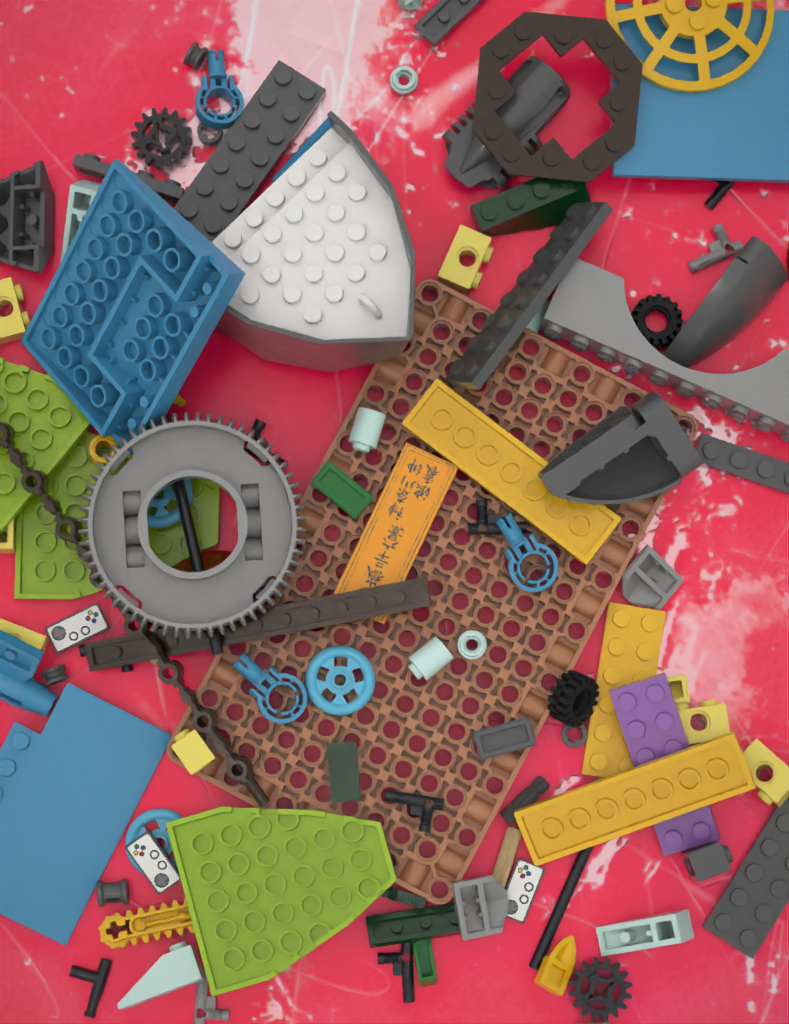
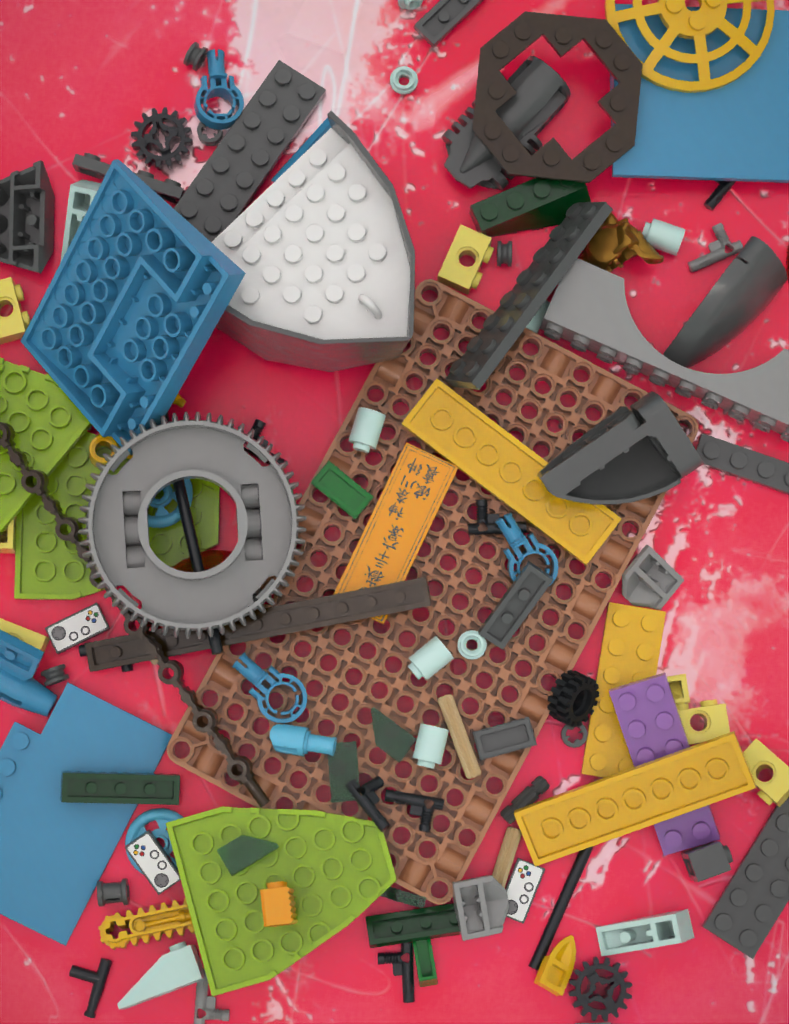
light yellow brick [171,728,217,776] -> none
medium azure plate [305,645,375,716] -> none
black tyre [631,294,683,349] -> none
none -> dark green gear [60,771,180,805]
none -> clear green tile [217,835,280,876]
none -> light orange brick [260,881,298,927]
none -> medium azure arm [270,724,337,757]
none -> black hose [345,776,390,832]
none -> clear green tile [371,707,417,763]
none -> light aqua brick [412,723,449,769]
none -> tan axle [438,694,481,779]
none -> dark grey plate [478,561,553,650]
none -> dark grey bush [497,241,512,267]
none -> pearl gold head [579,212,664,272]
none -> light aqua brick [642,218,686,256]

